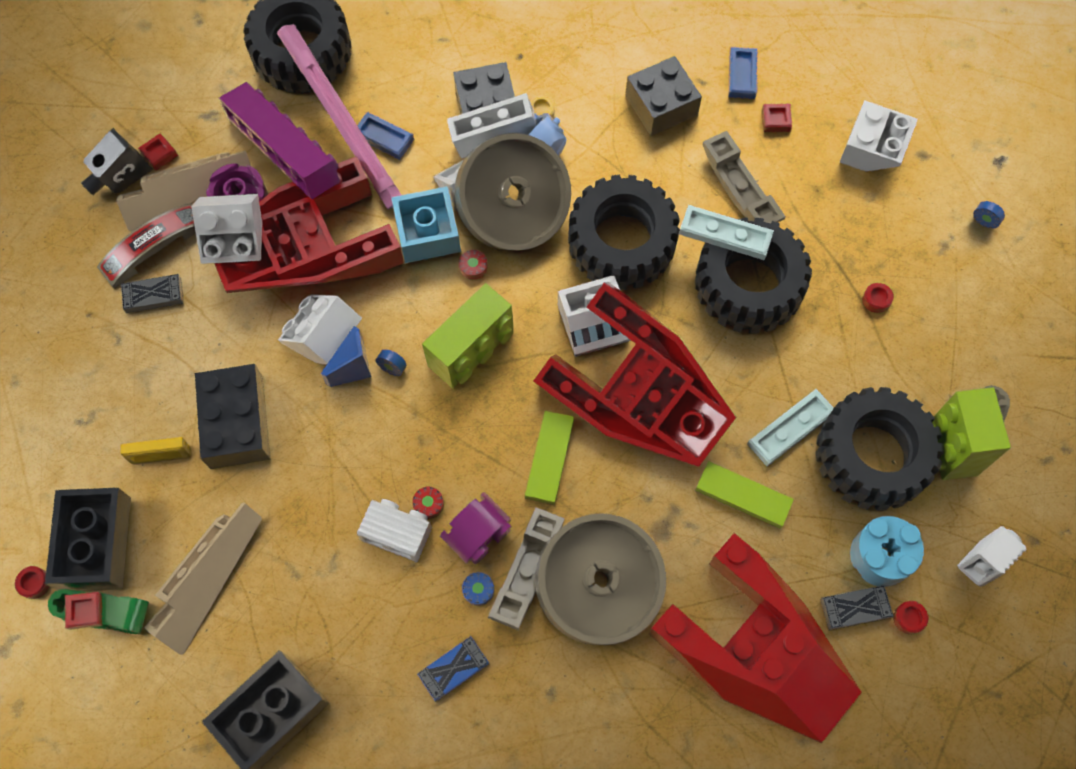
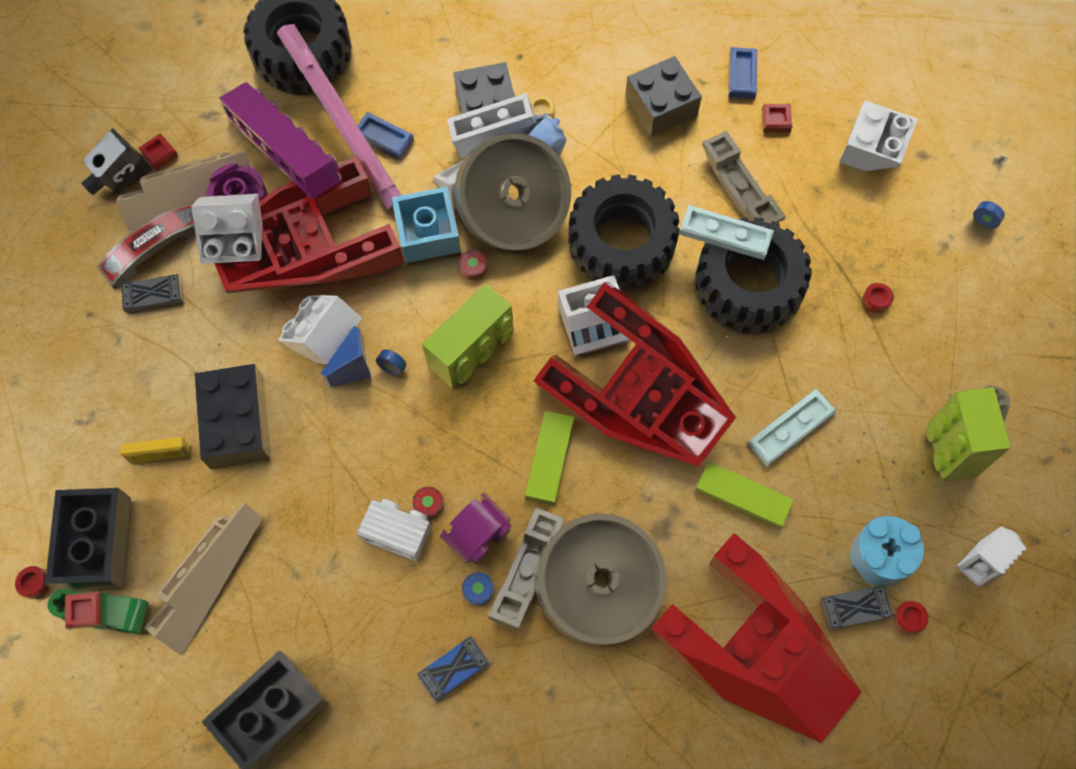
black tyre [816,387,944,511] -> none

